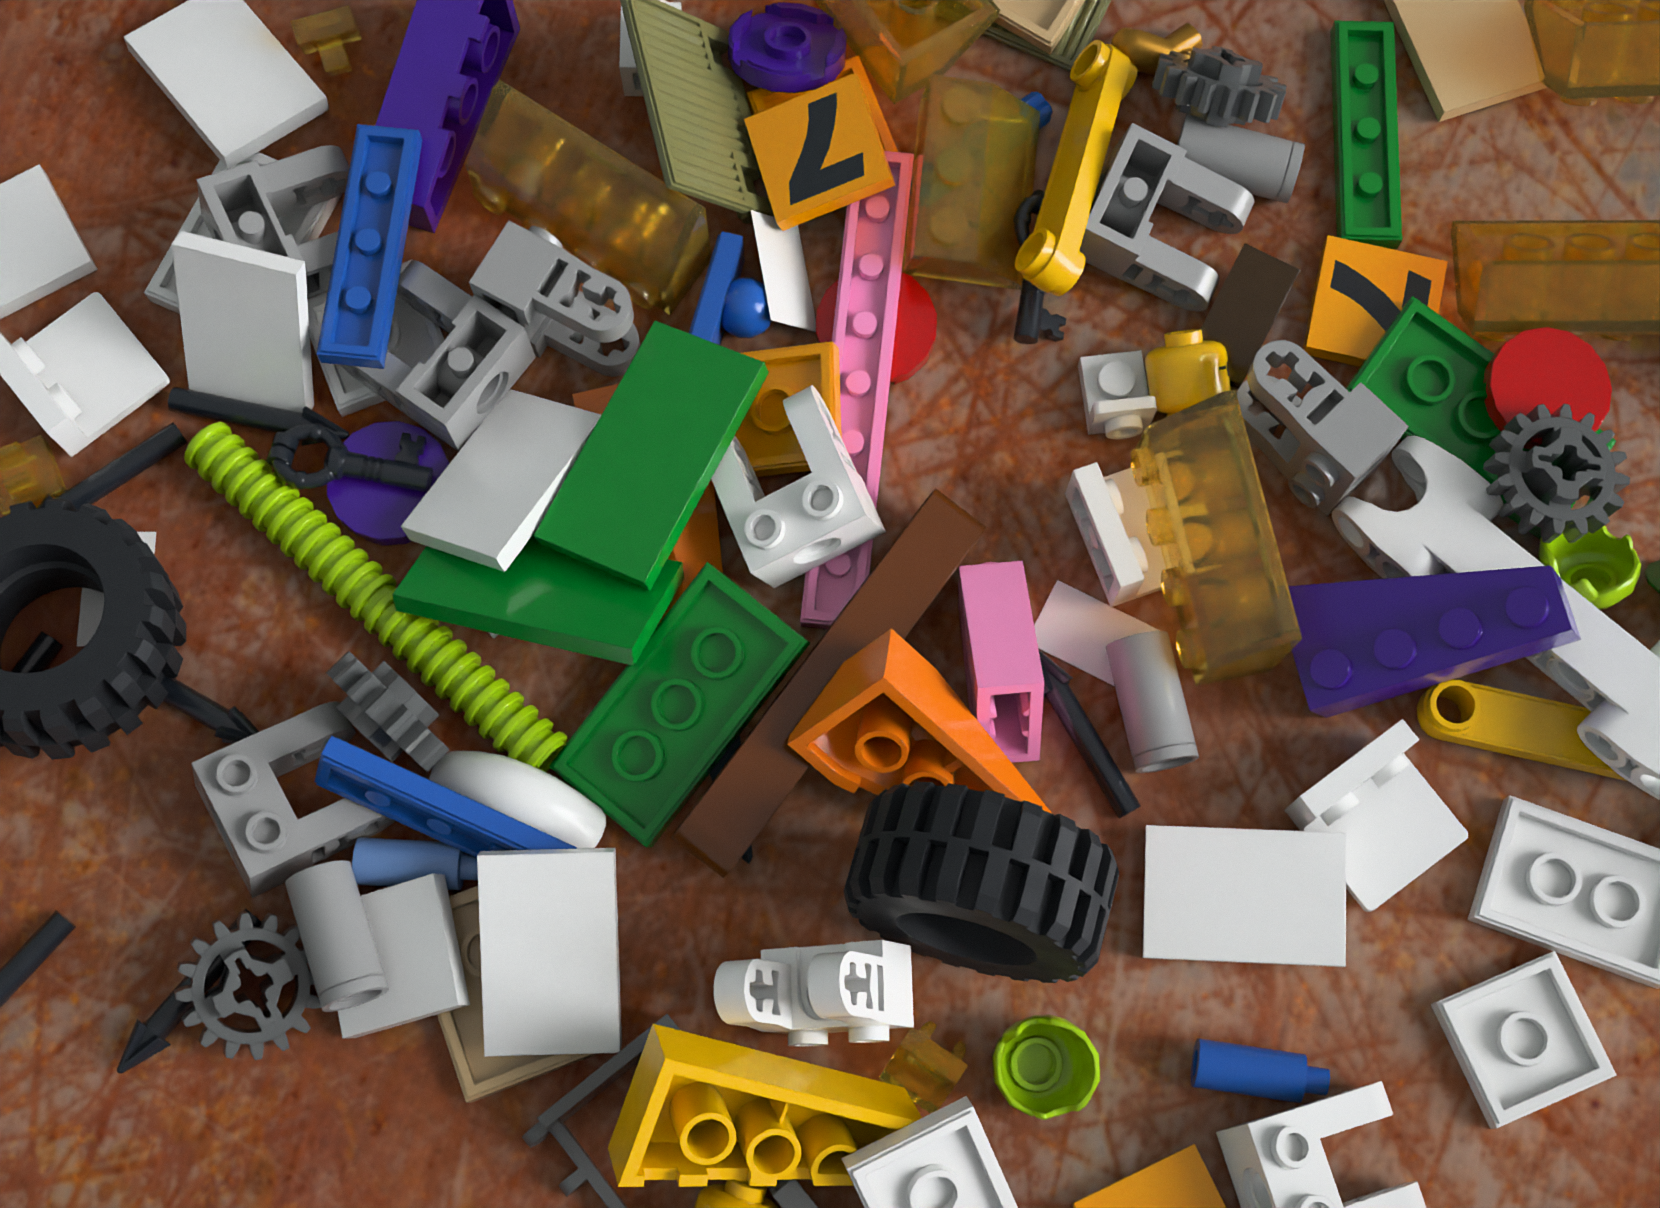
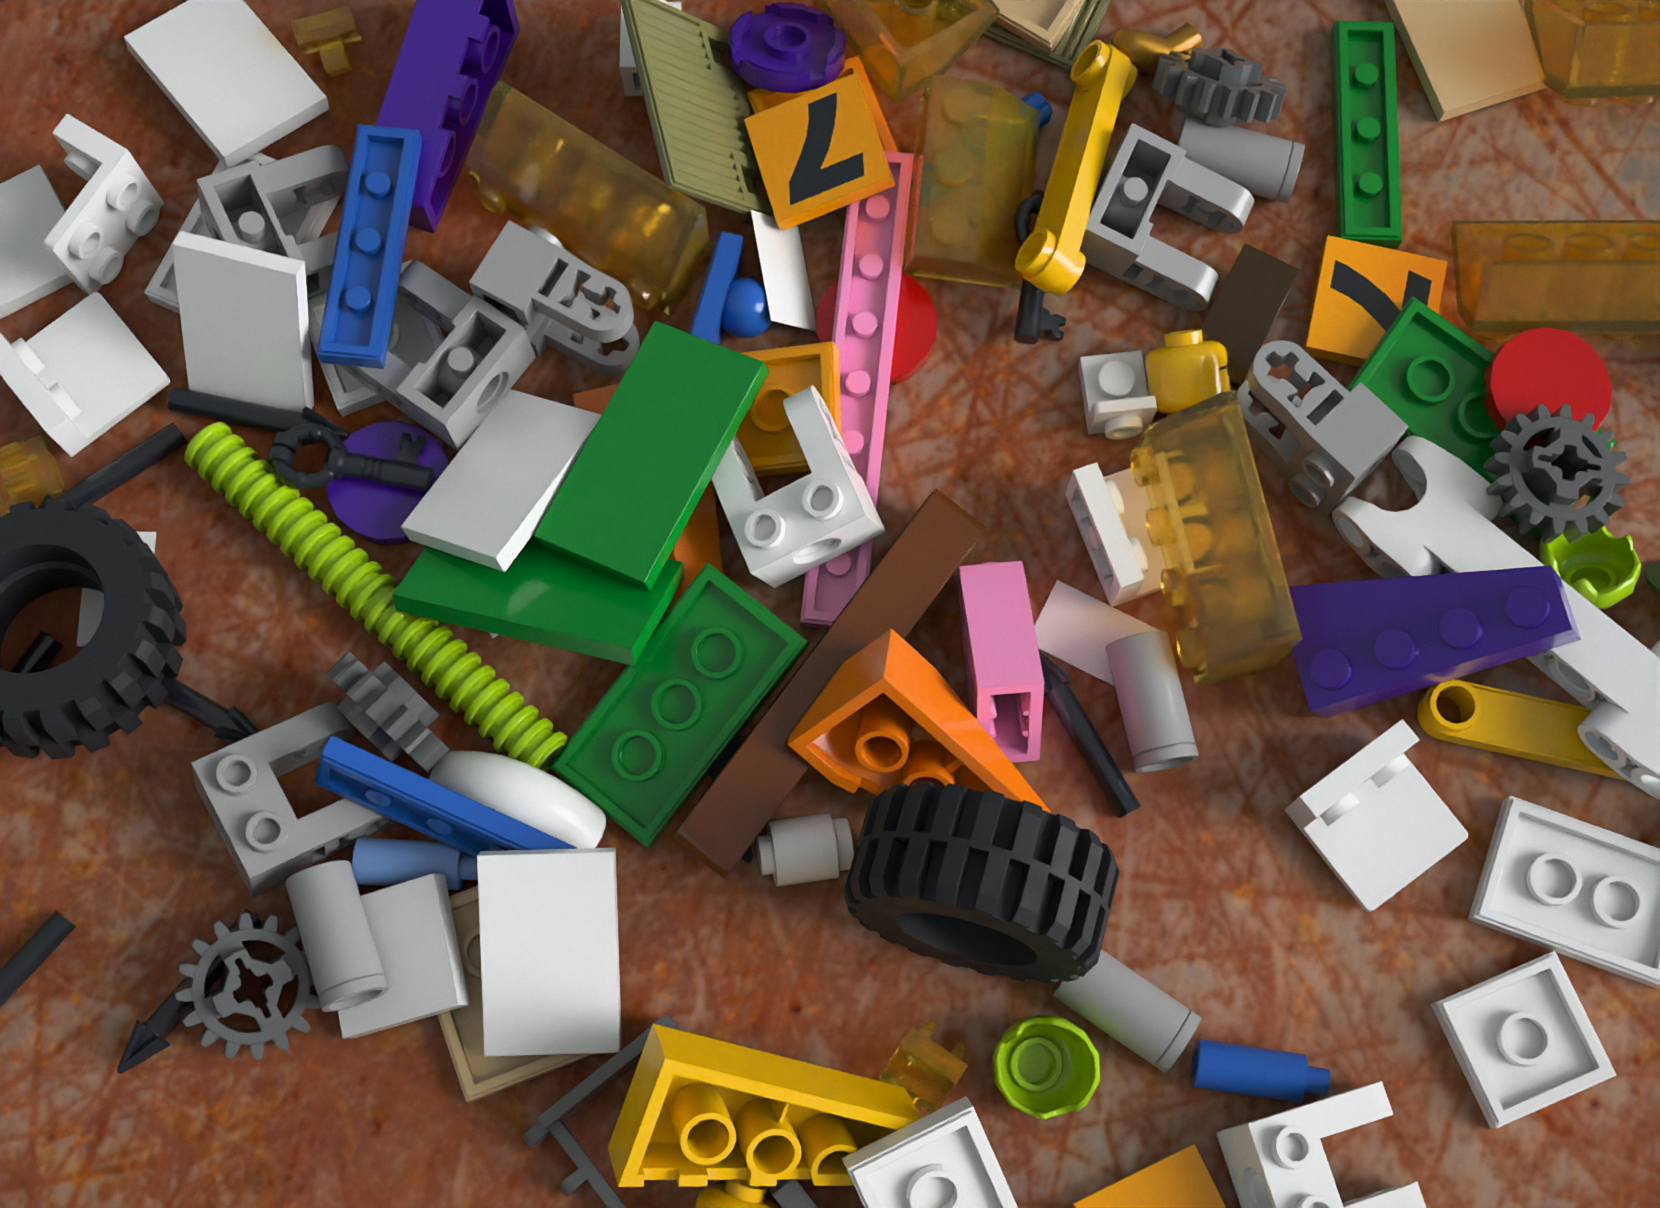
white brick [714,940,914,1047] -> none
white tile [1142,825,1346,967] -> none
none -> white bracket [43,114,164,295]
none -> white brick [756,813,854,887]
none -> light grey pin [1052,949,1202,1073]

